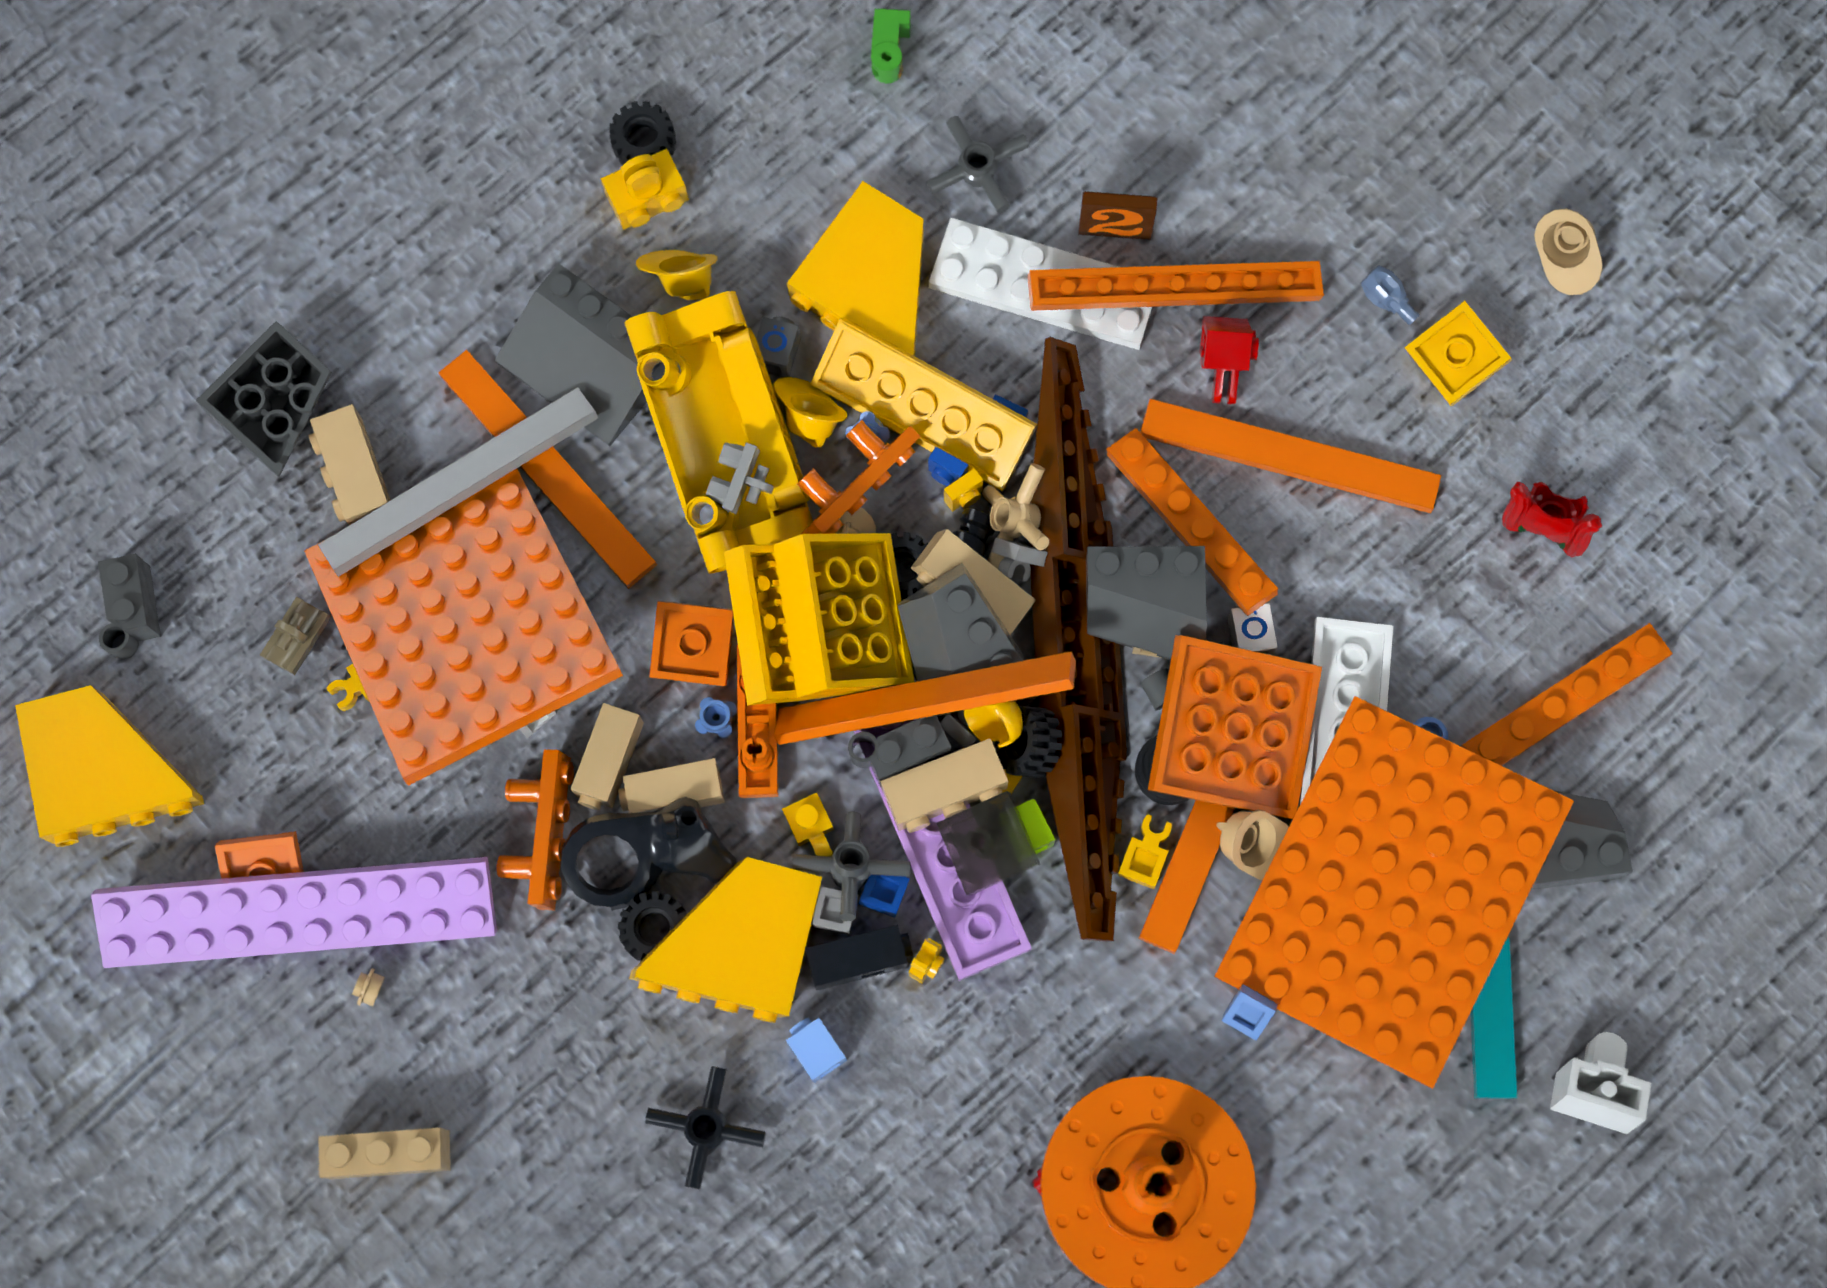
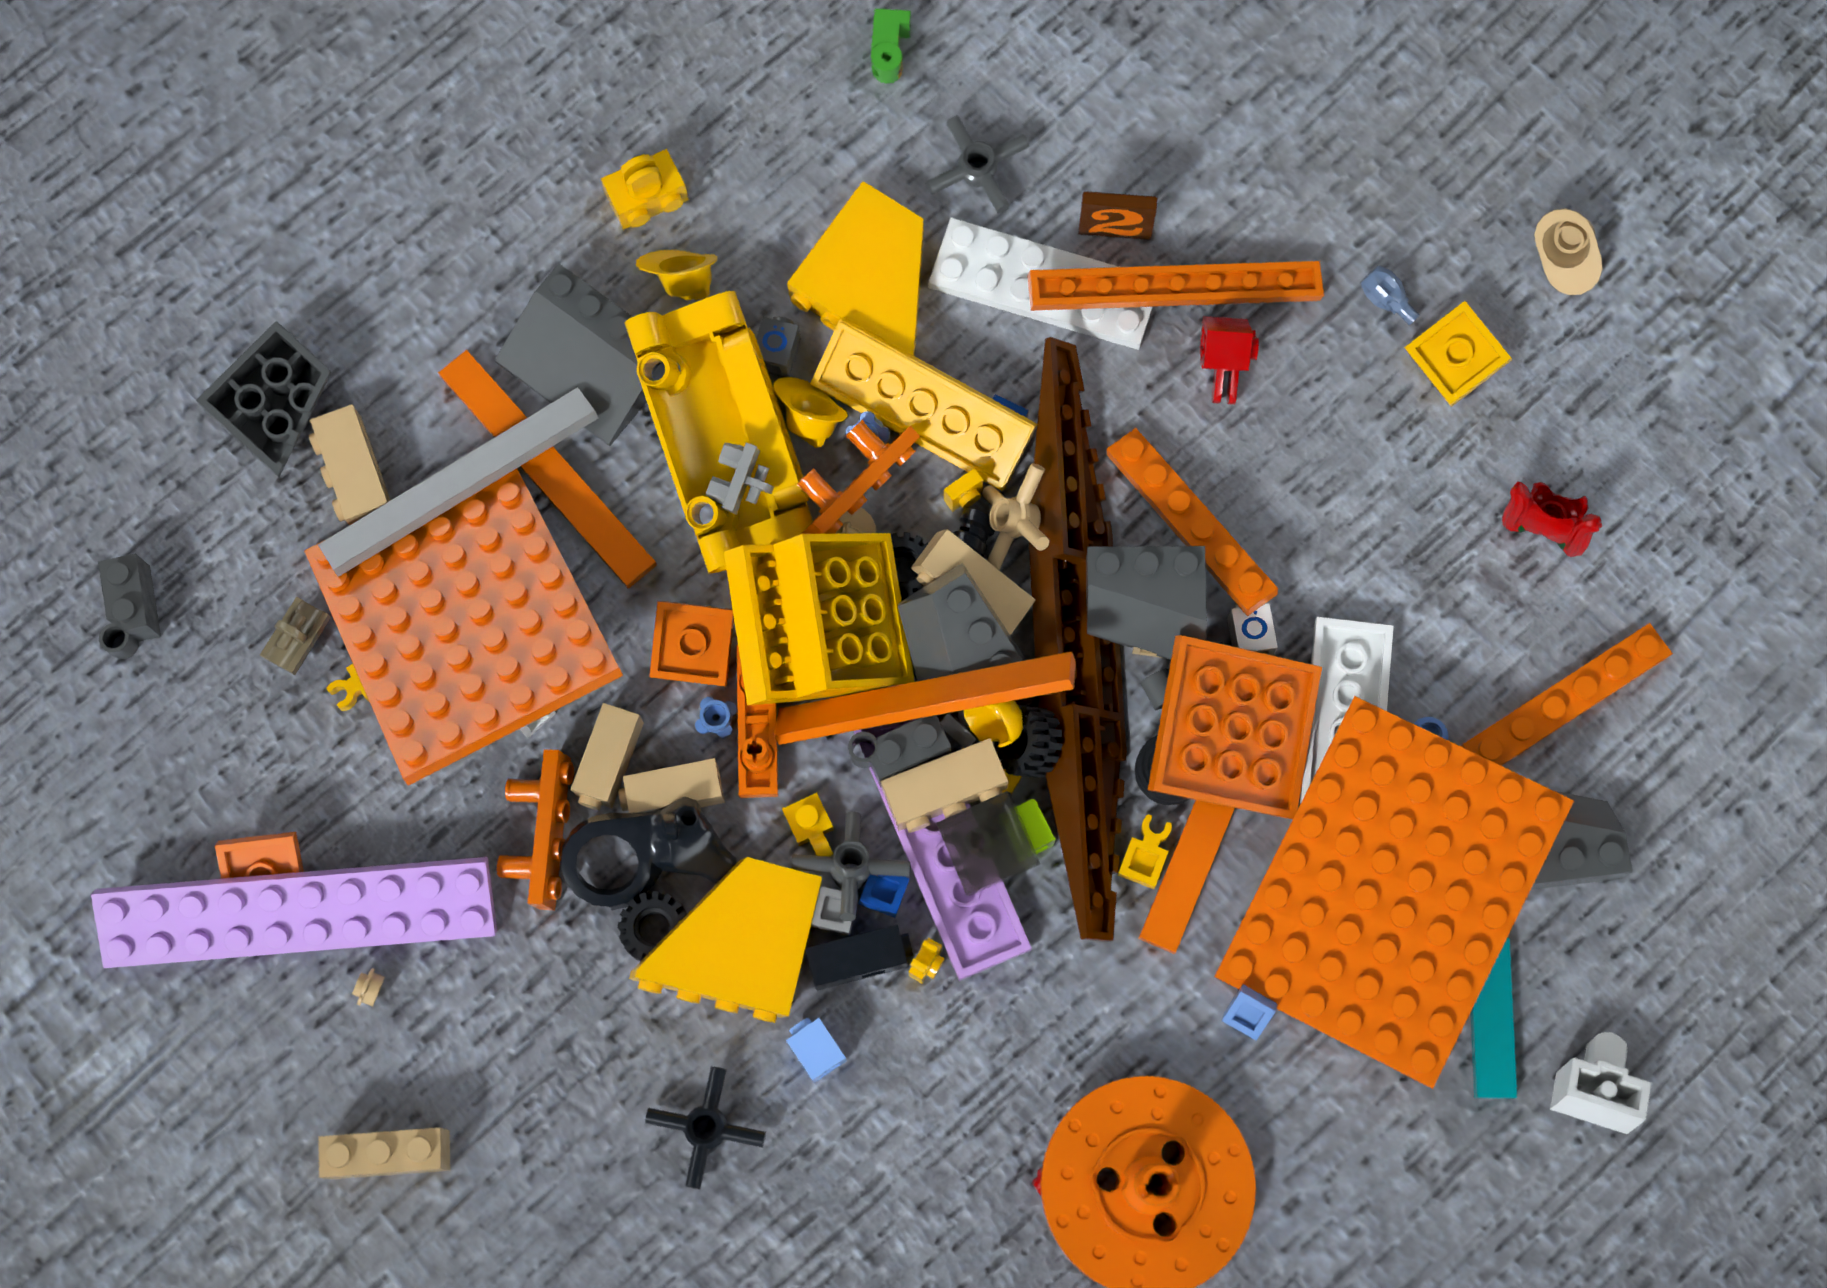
yellow slope [15,685,204,847] -> none
black tyre [609,101,676,165] -> none
blue plate [928,447,968,486] -> none
light grey tile [992,538,1048,581] -> none
orange tile [1140,399,1442,514] -> none
tan piece [1216,810,1289,880] -> none

